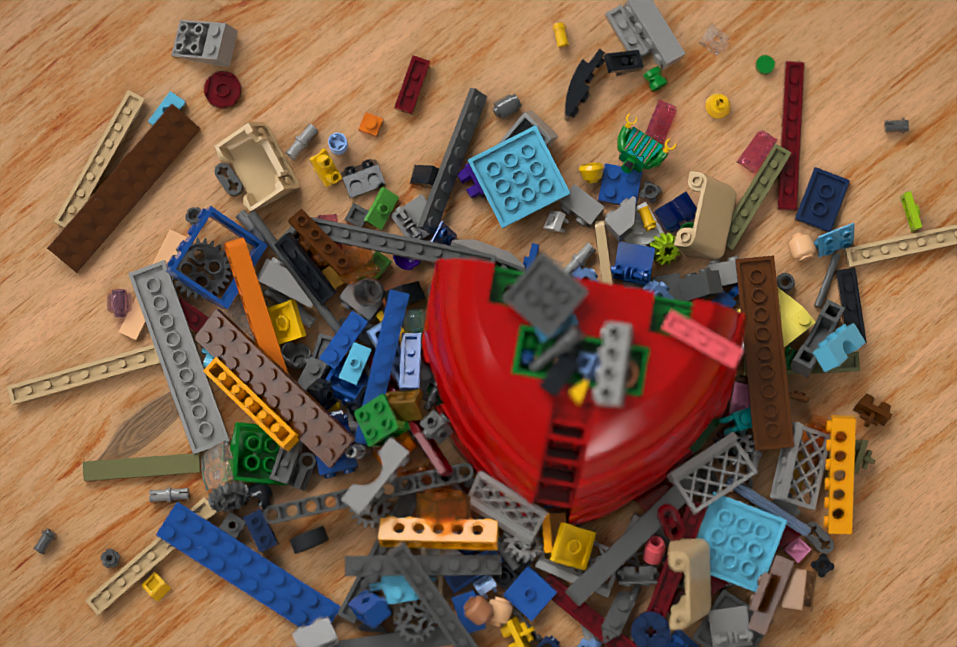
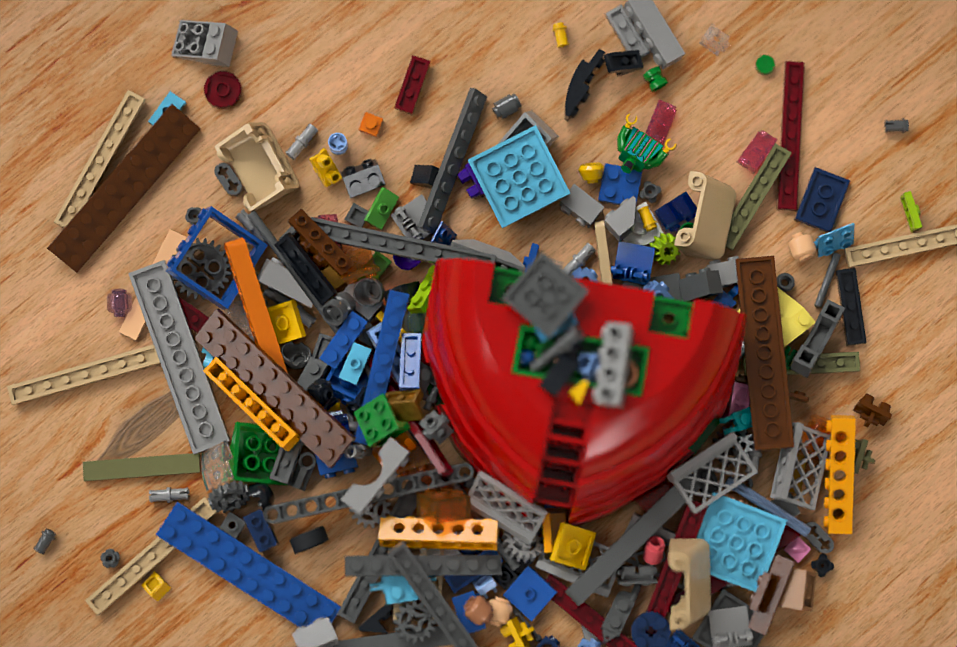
blue brick [348,589,391,628] -> none
white tile [543,211,569,233] -> none
dark red plate [657,504,685,541] -> none
coral plate [661,310,743,369] -> none
yellow cone [705,93,731,119] -> none
medium azure arch [813,323,866,372] -> none
none -> dark grey wheel [321,292,356,326]
none -> lime plate [407,265,435,314]

